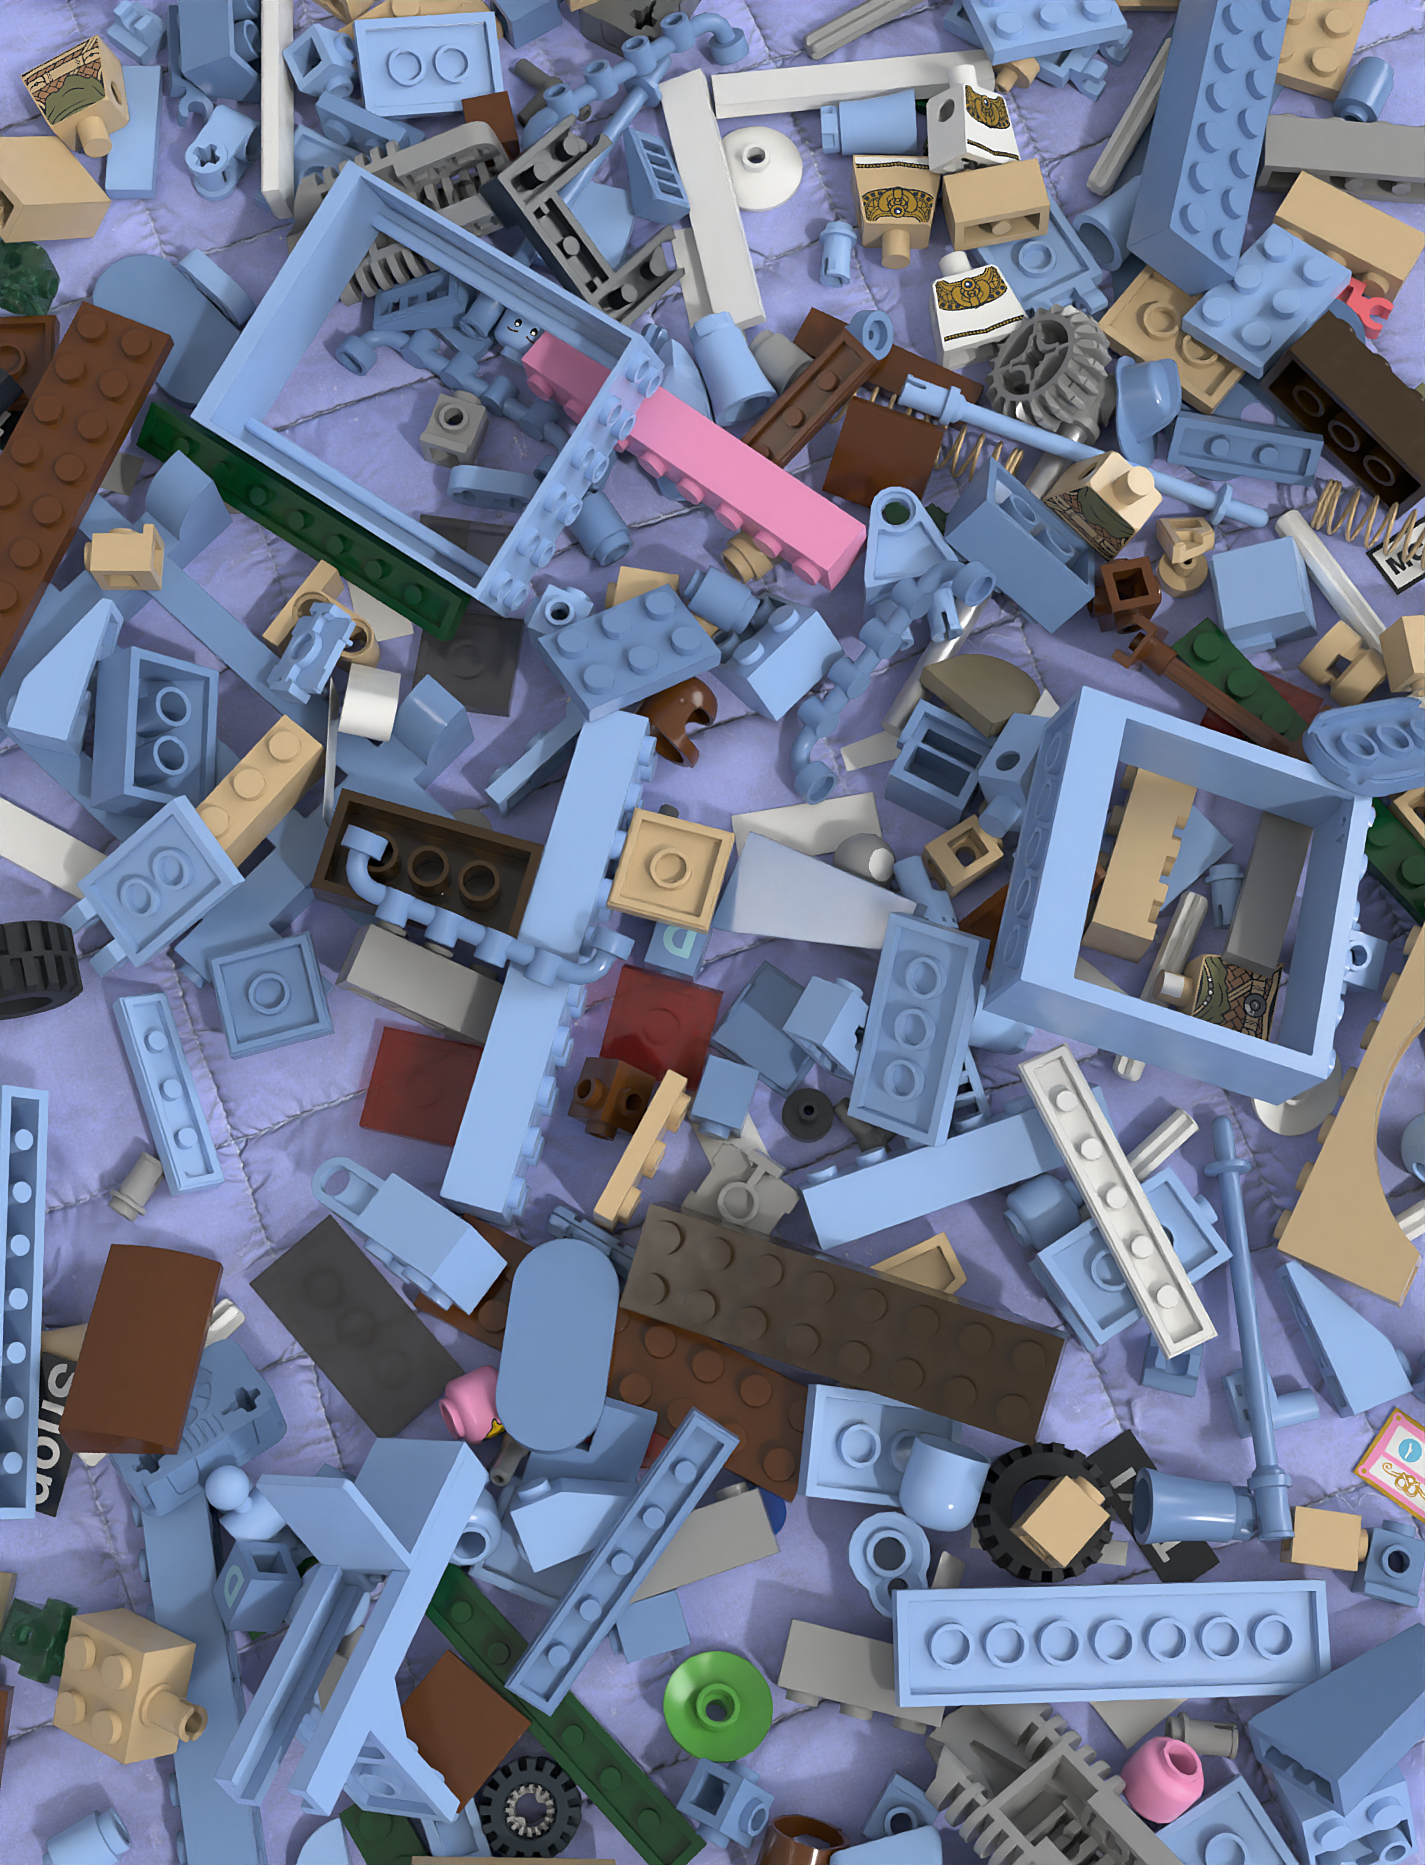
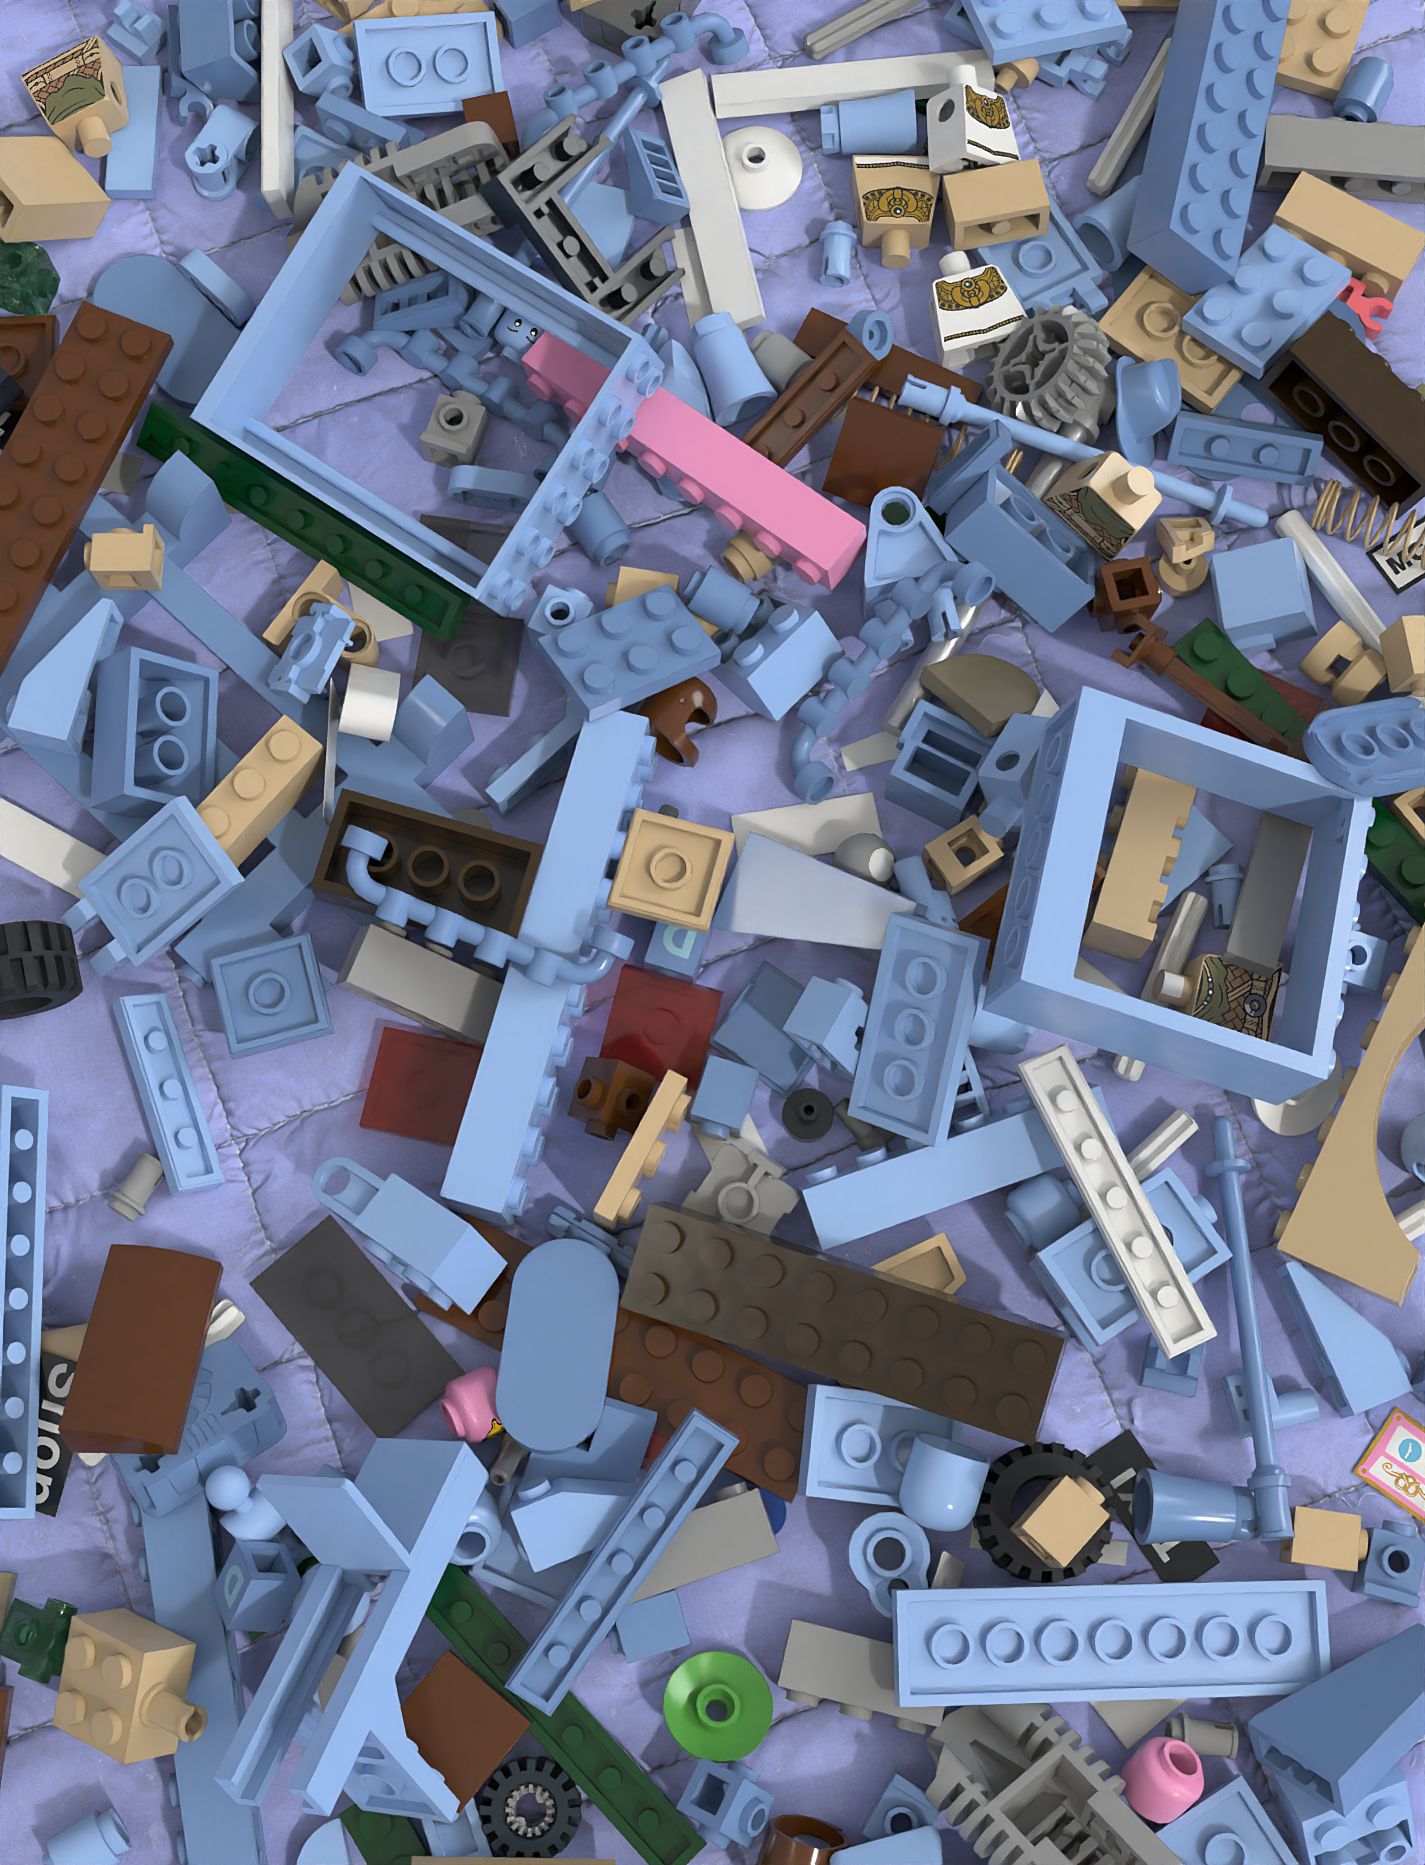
dark grey piece [514,58,592,128] -> none
none -> medium blue tile [927,419,1012,516]

